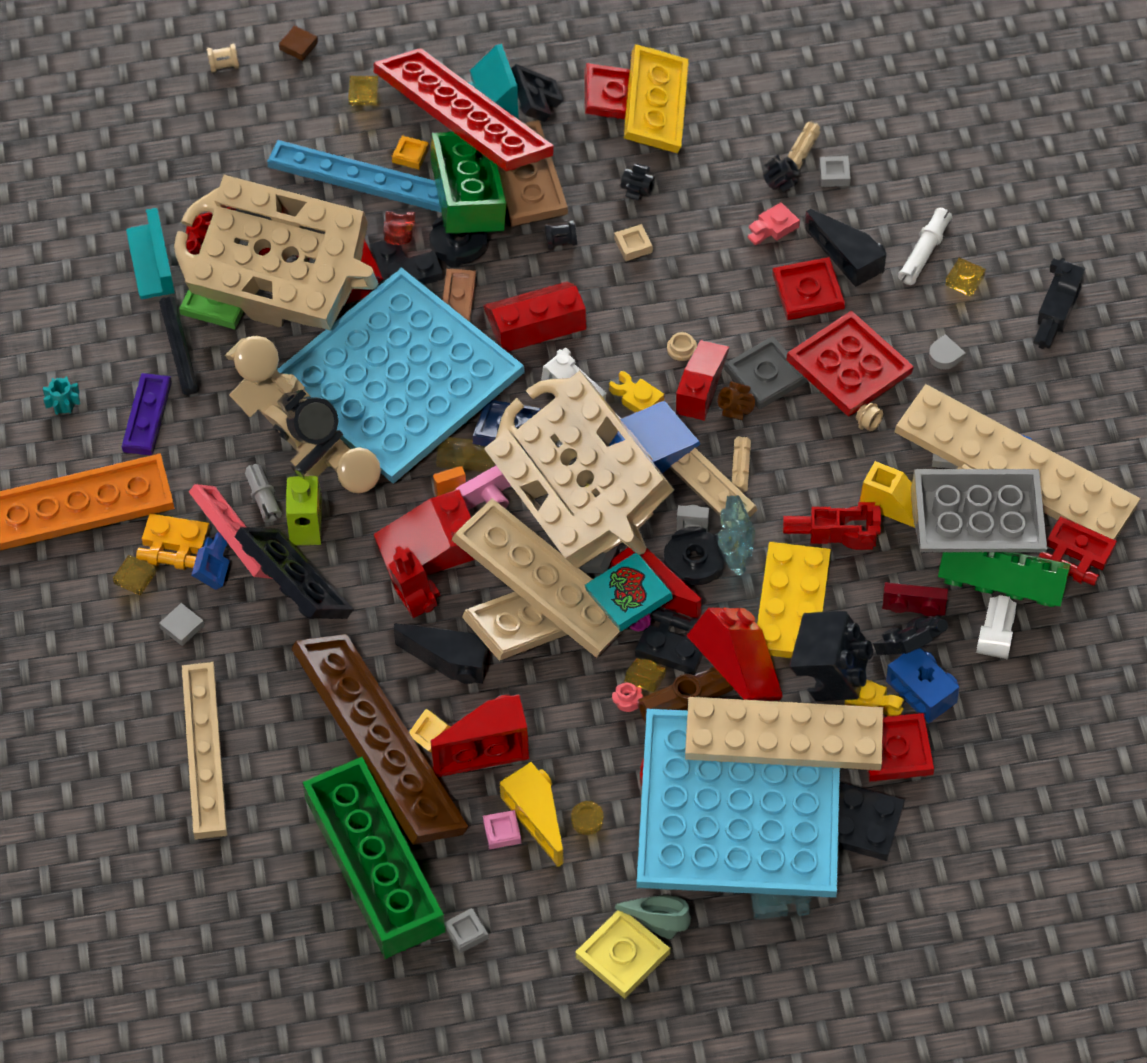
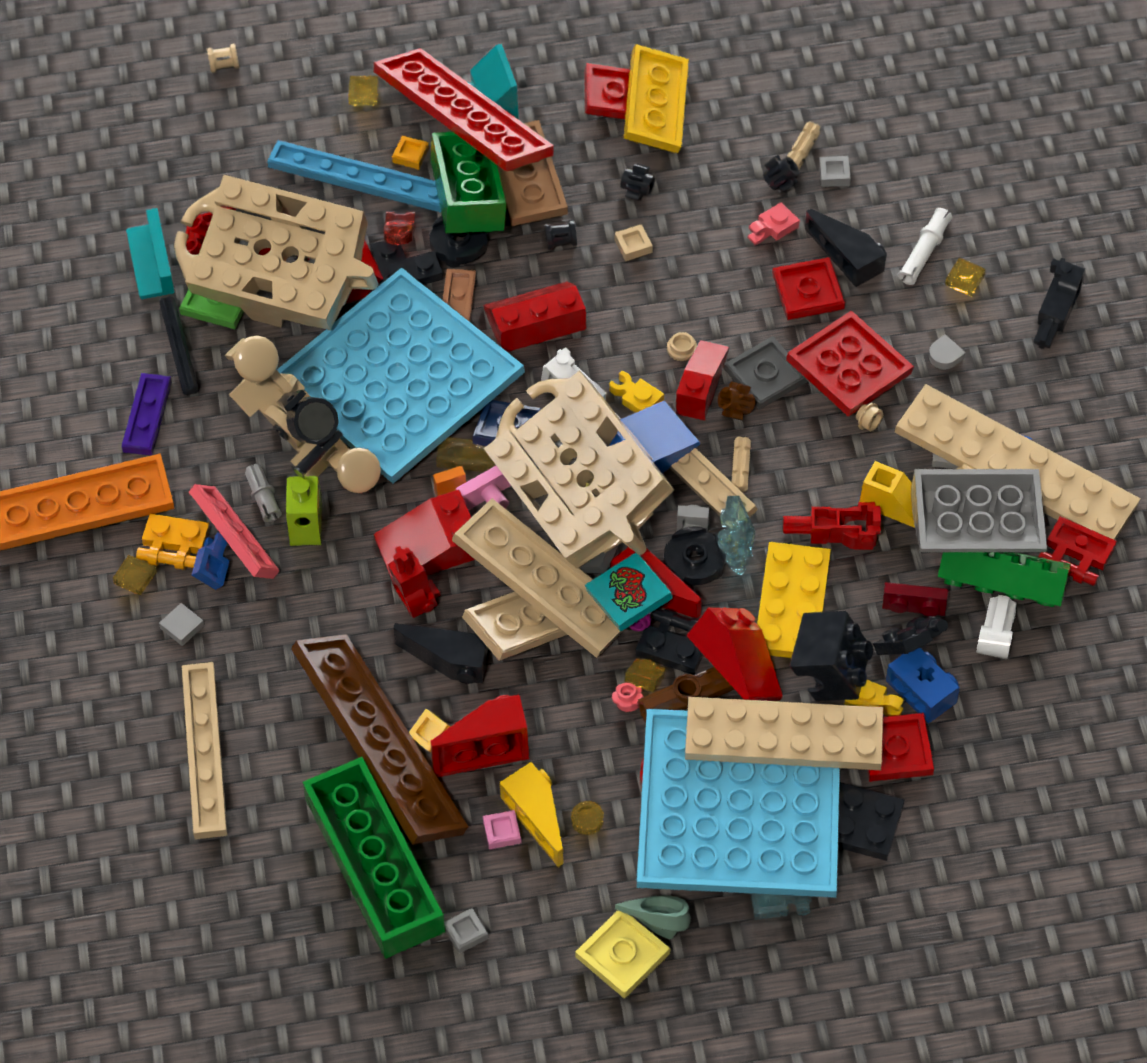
teal gear [43,377,81,415] -> none
black plate [234,527,354,619] -> none
reddish brown tile [279,25,318,61] -> none
black plate [511,64,563,122] -> none

